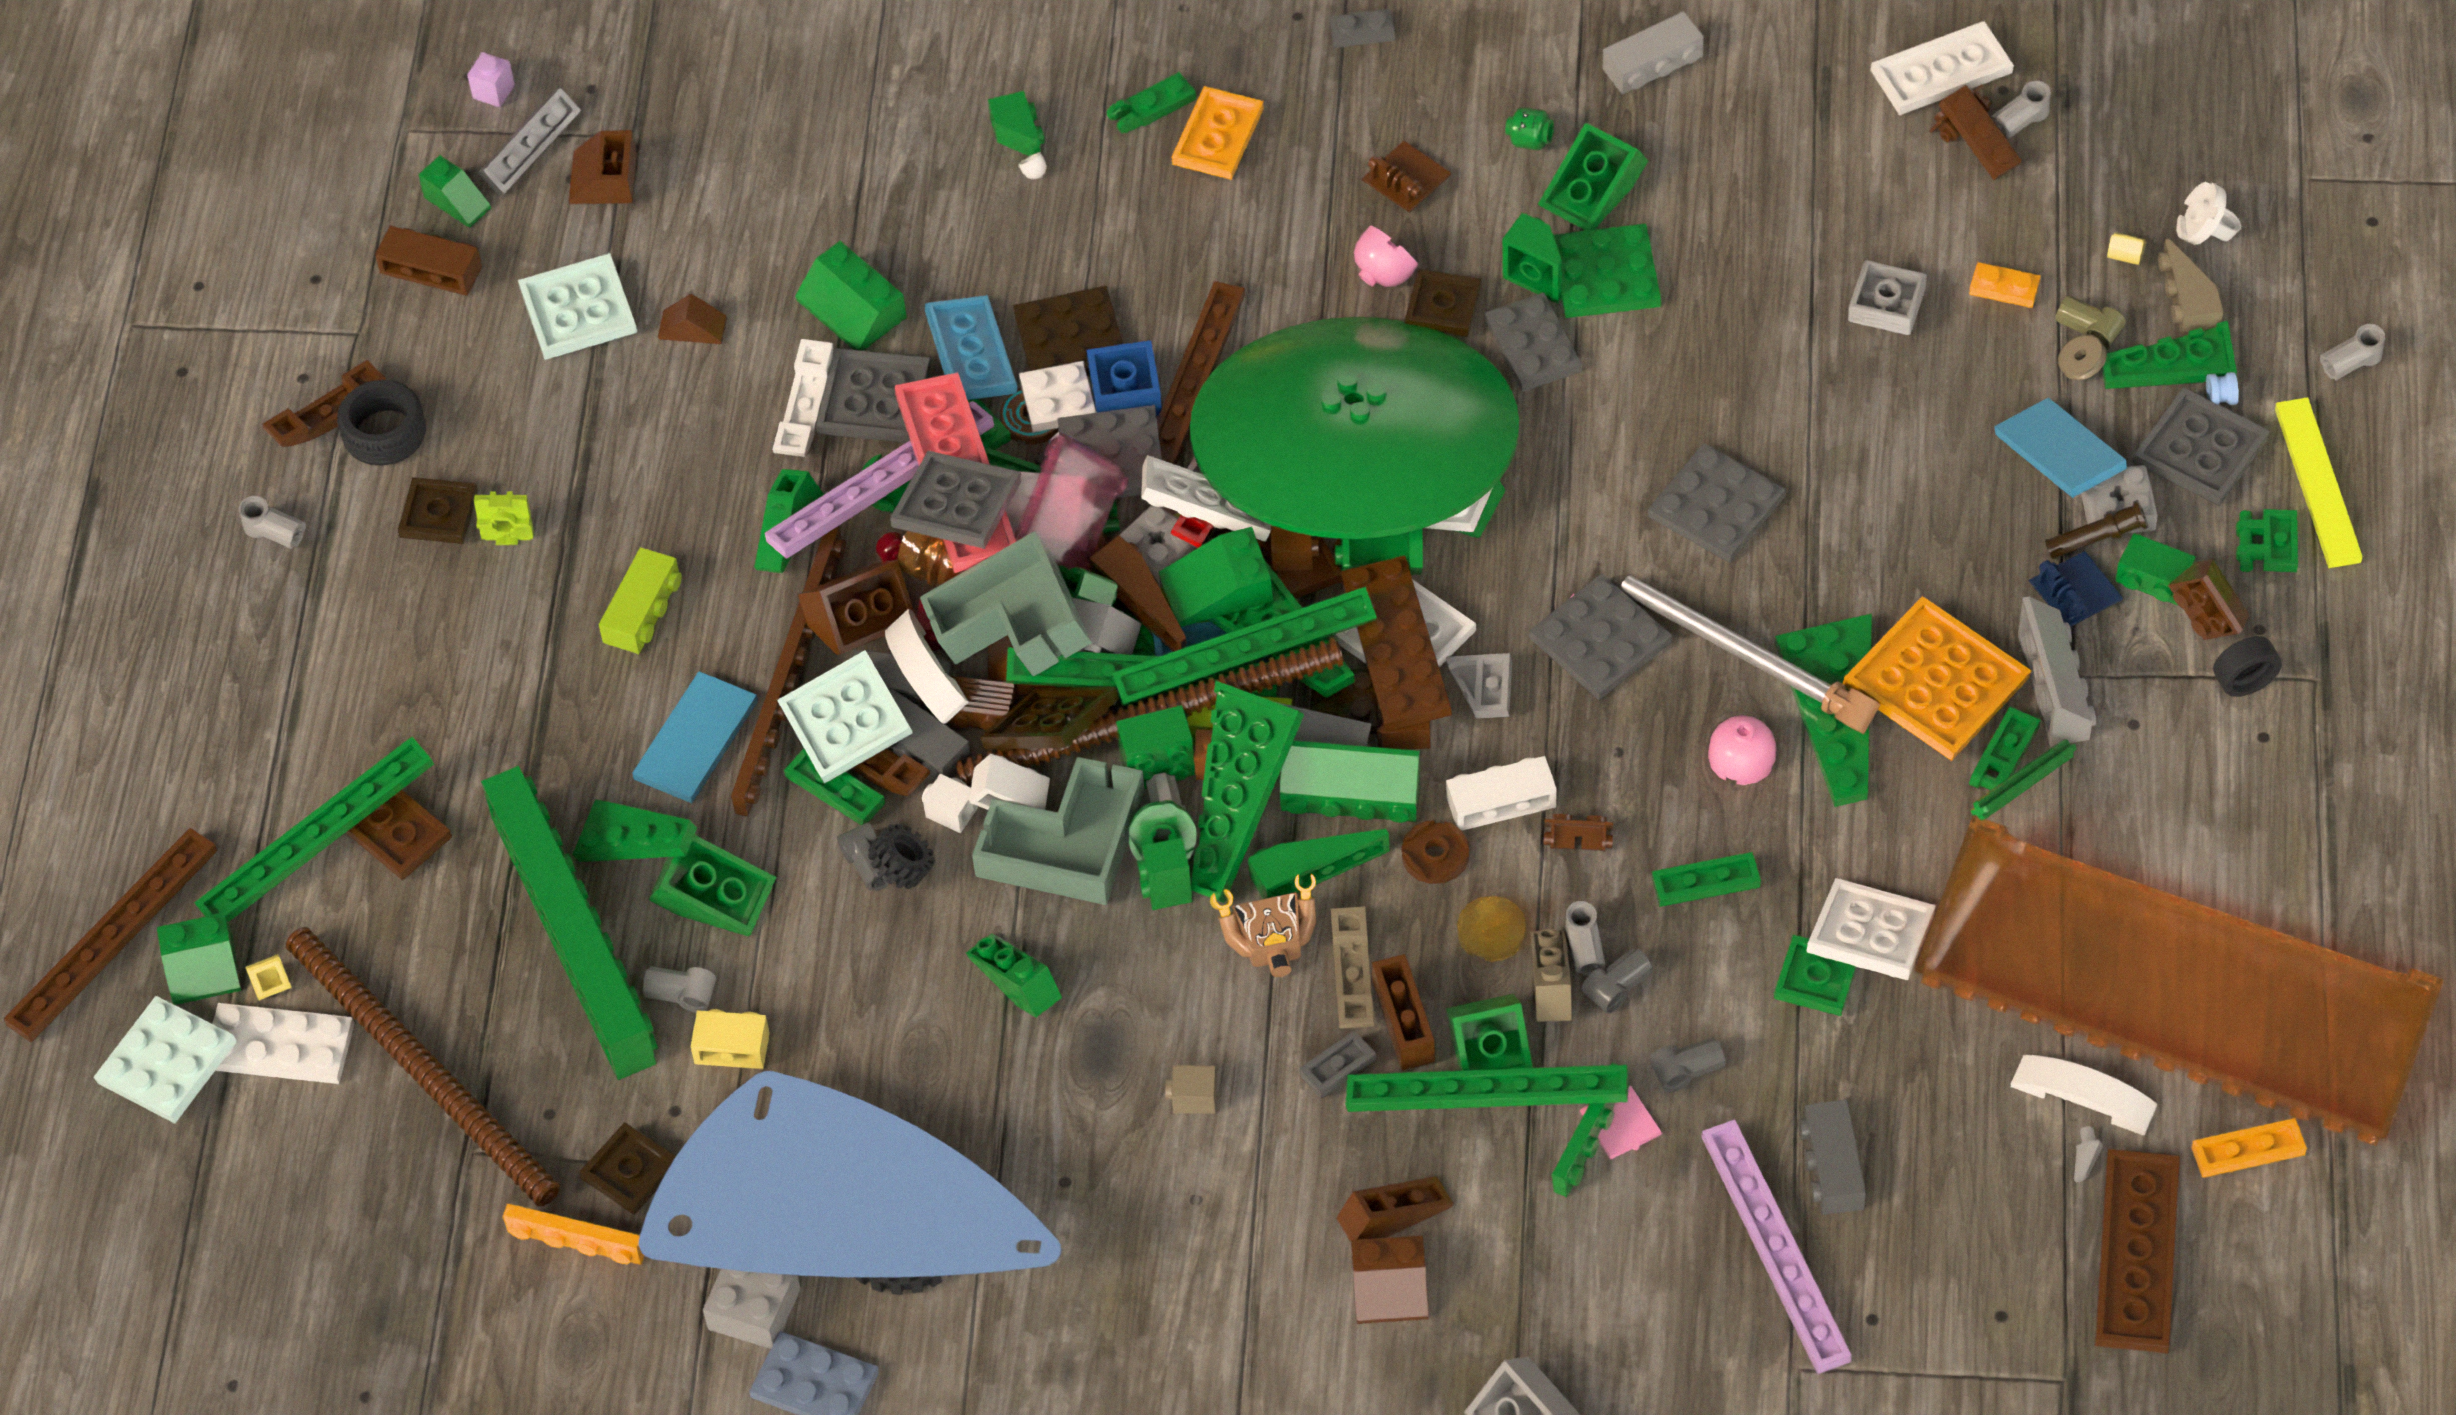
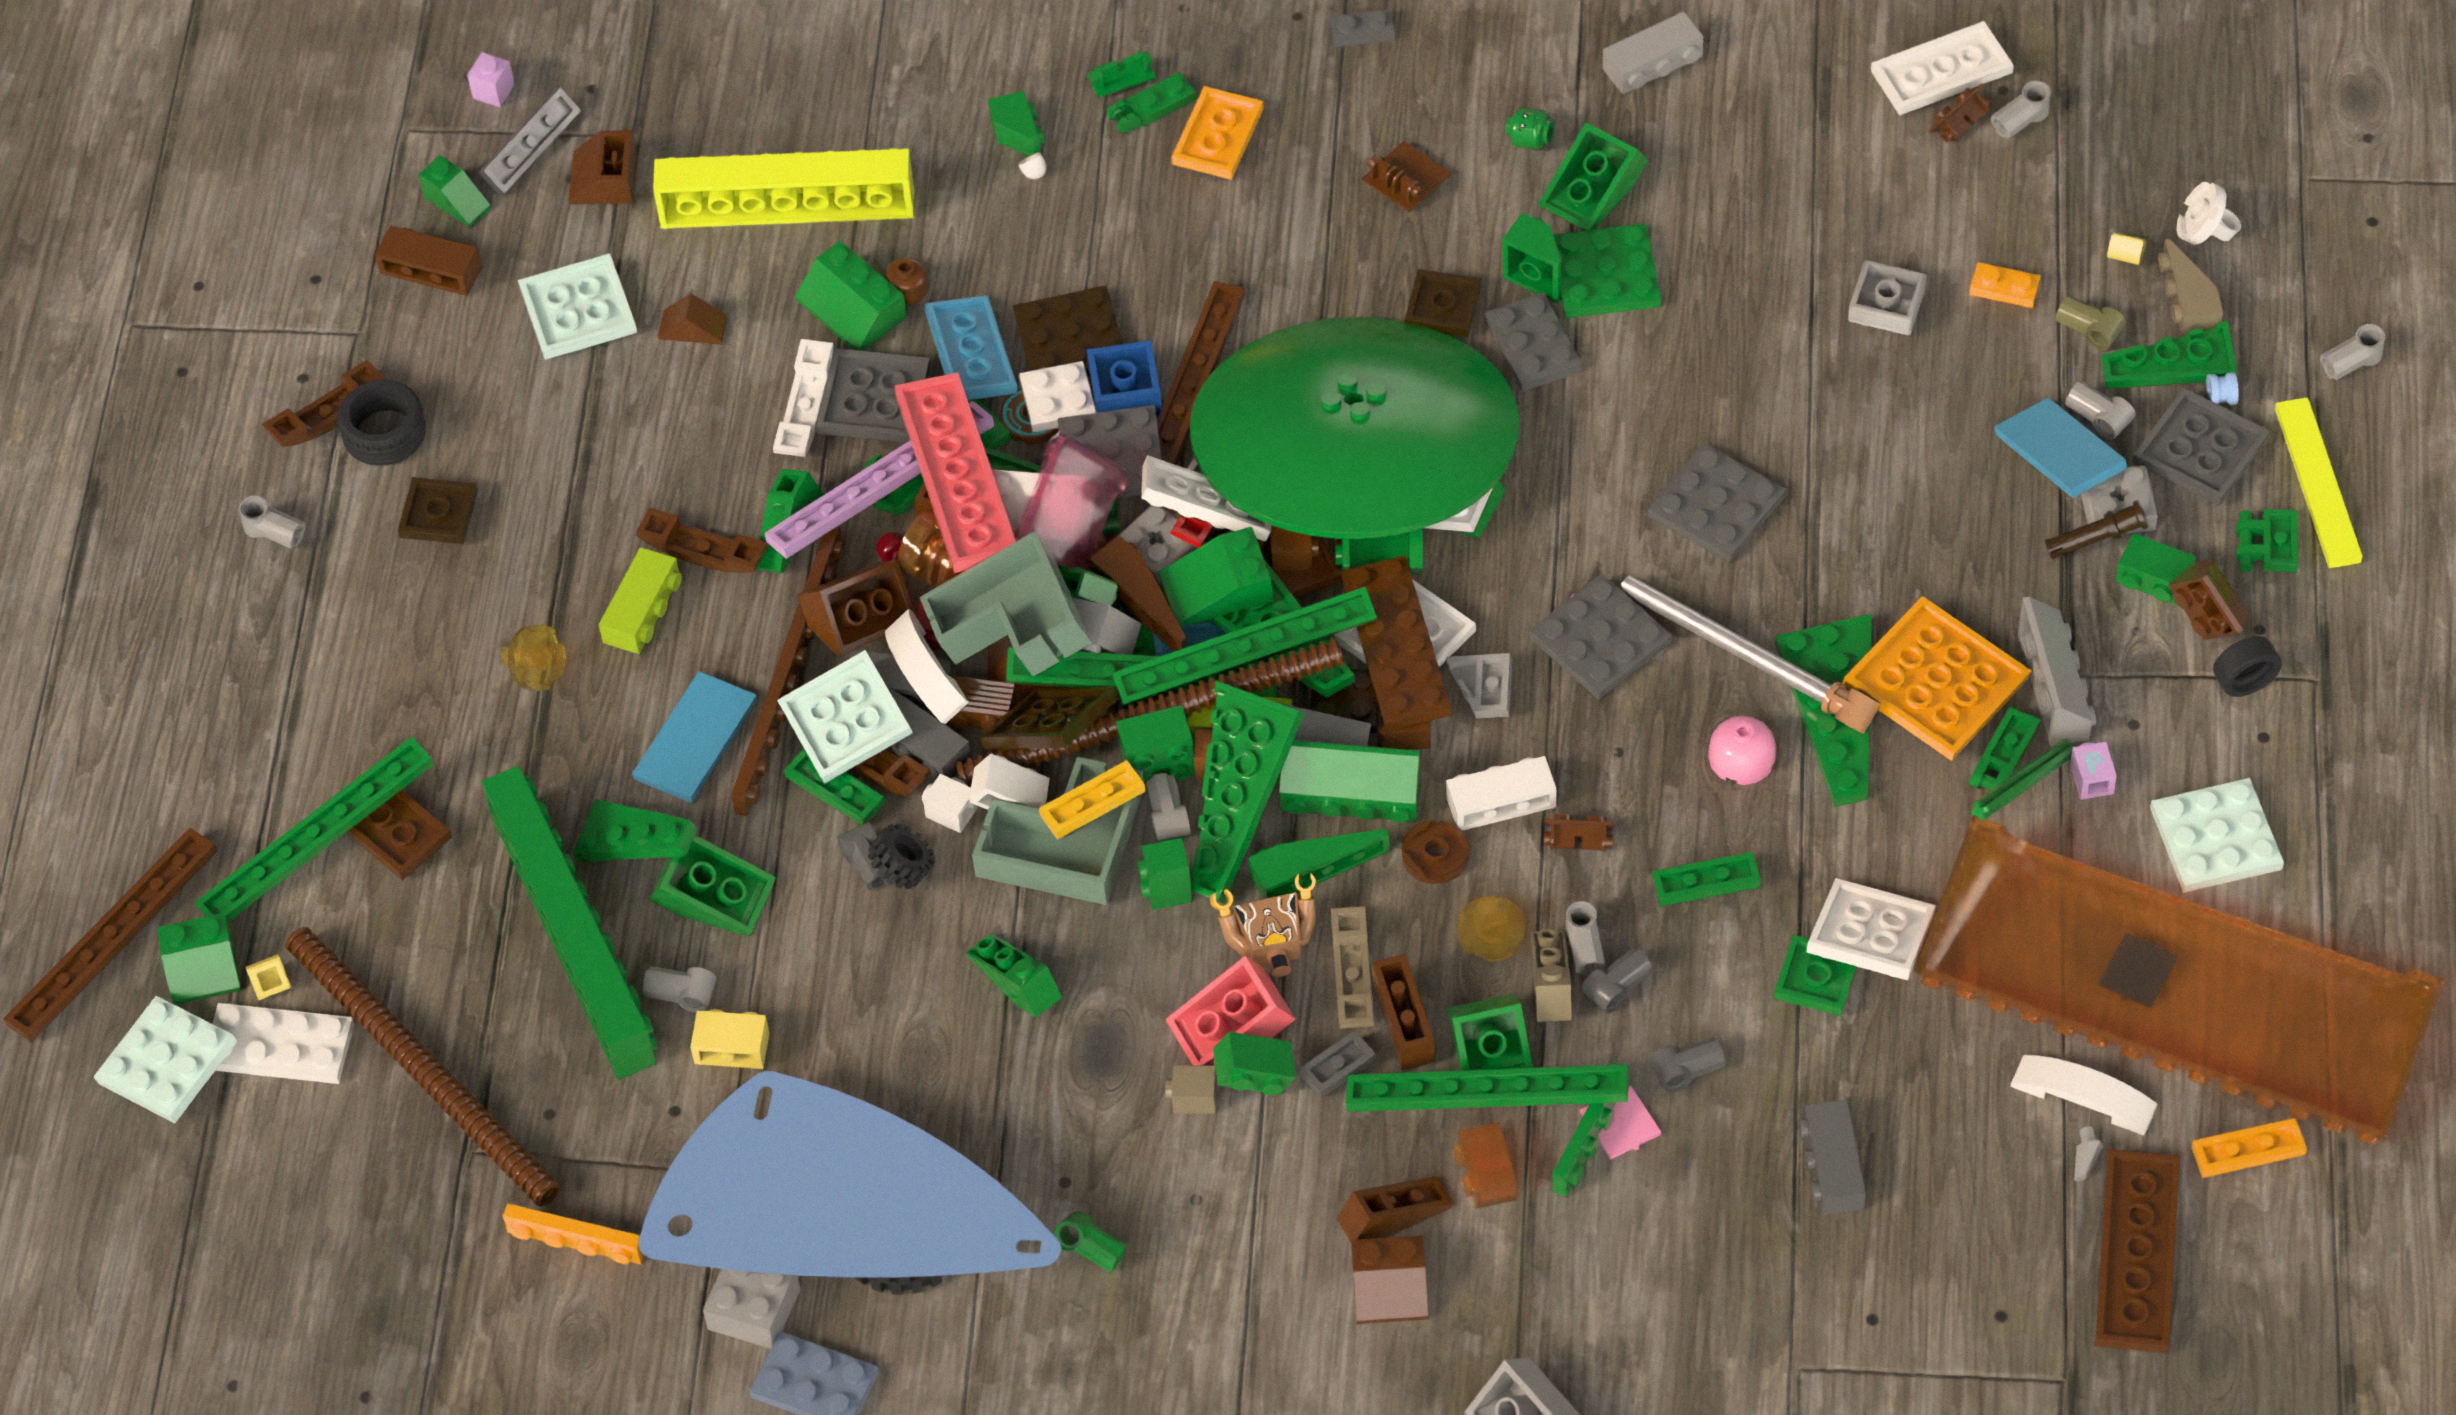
lime piece [474,491,534,545] -> none
dark brown plate [579,1122,676,1215] -> none
dark grey plate [890,451,1022,549] -> none
green plate [1128,800,1197,860] -> none
bright pink cylinder [1354,226,1418,287] -> none
lavender plate [1702,1120,1852,1374] -> none
reddish brown plate [1938,85,2022,181] -> none
dark blue hinge [2029,551,2123,627] -> none
dark tan piece [2058,334,2107,381] -> none
none -> clear yellow tile [500,624,566,691]
none -> reddish brown slope [635,508,768,573]
none -> neon yellow brick [653,148,914,228]
none -> reddish brown head [885,257,928,305]
none -> yellow plate [1039,760,1146,840]
none -> green piece [1053,1211,1127,1273]
none -> green hinge [1087,51,1156,98]
none -> coral slope [1165,956,1296,1066]
none -> green brick [1213,1031,1296,1095]
none -> clear orange brick [1453,1122,1517,1209]
none -> light grey piece [2065,381,2136,440]
none -> lavender brick [2070,742,2117,800]
none -> clear smoke piece [2098,933,2178,1009]
none -> light aqua plate [2150,778,2284,893]

